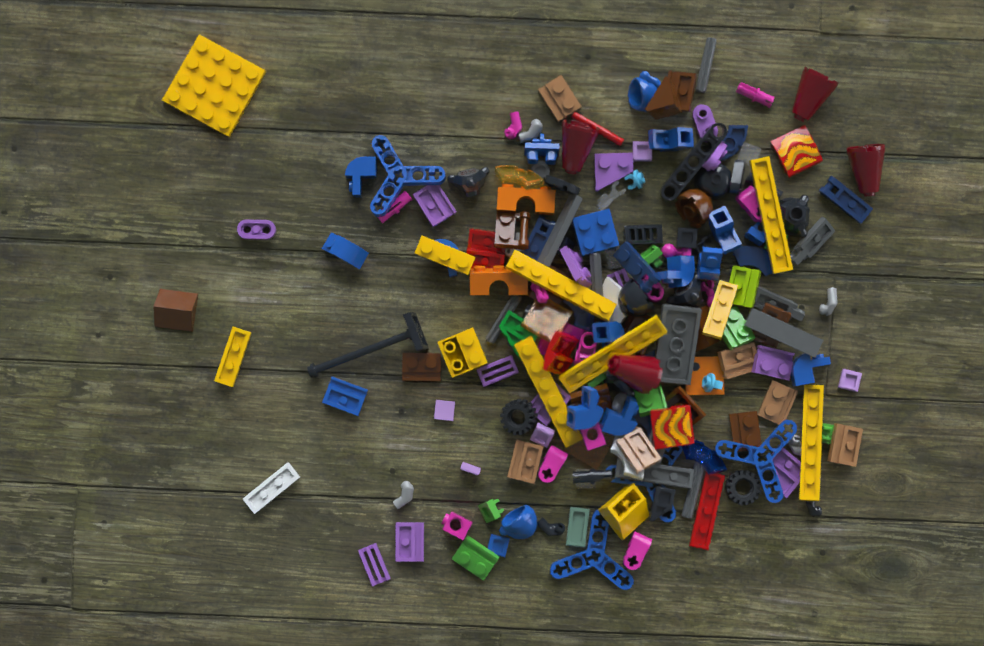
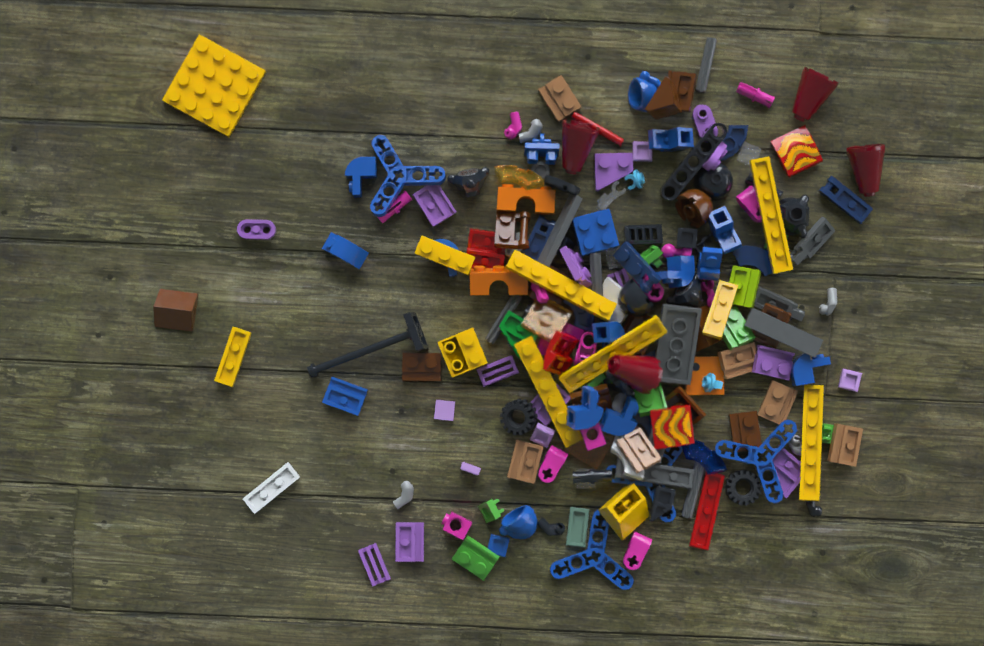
beam [730,160,745,195] -> none
blue tile [744,222,766,247] -> none

